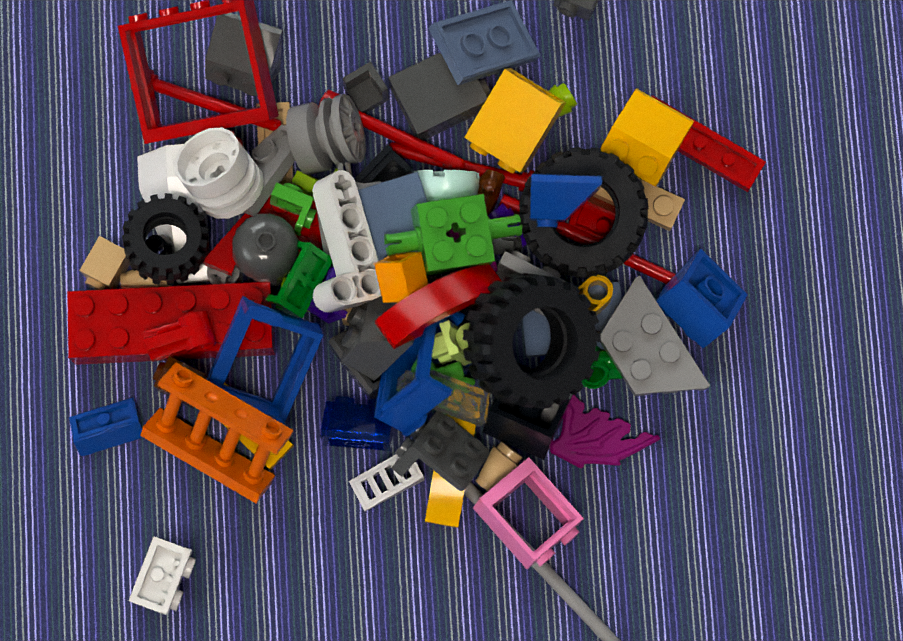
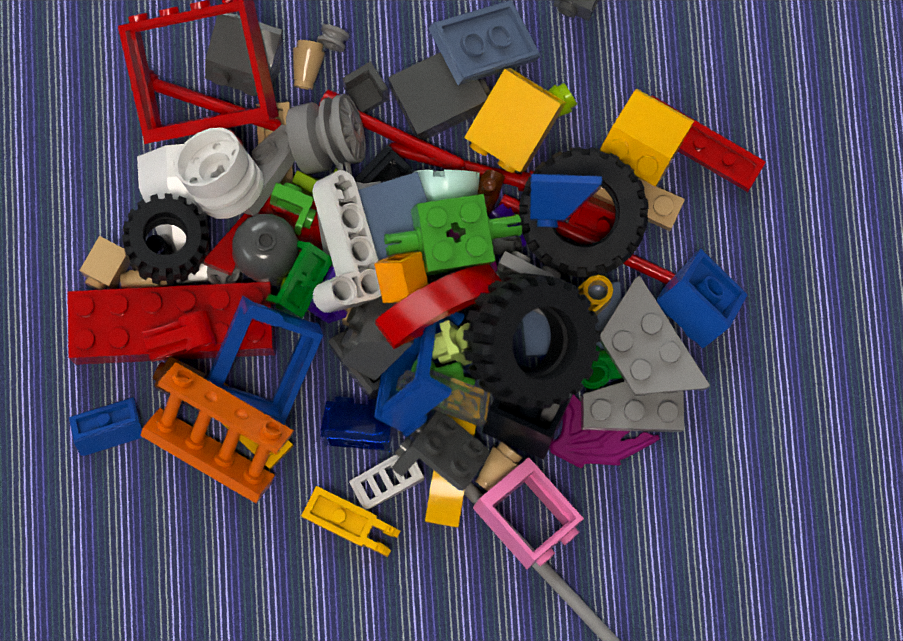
white bracket [129,536,196,616] -> none
none -> tan cone [293,40,325,90]
none -> yellow hinge [301,486,401,557]
none -> light grey bush [317,24,350,52]
none -> light grey wing [581,381,684,432]

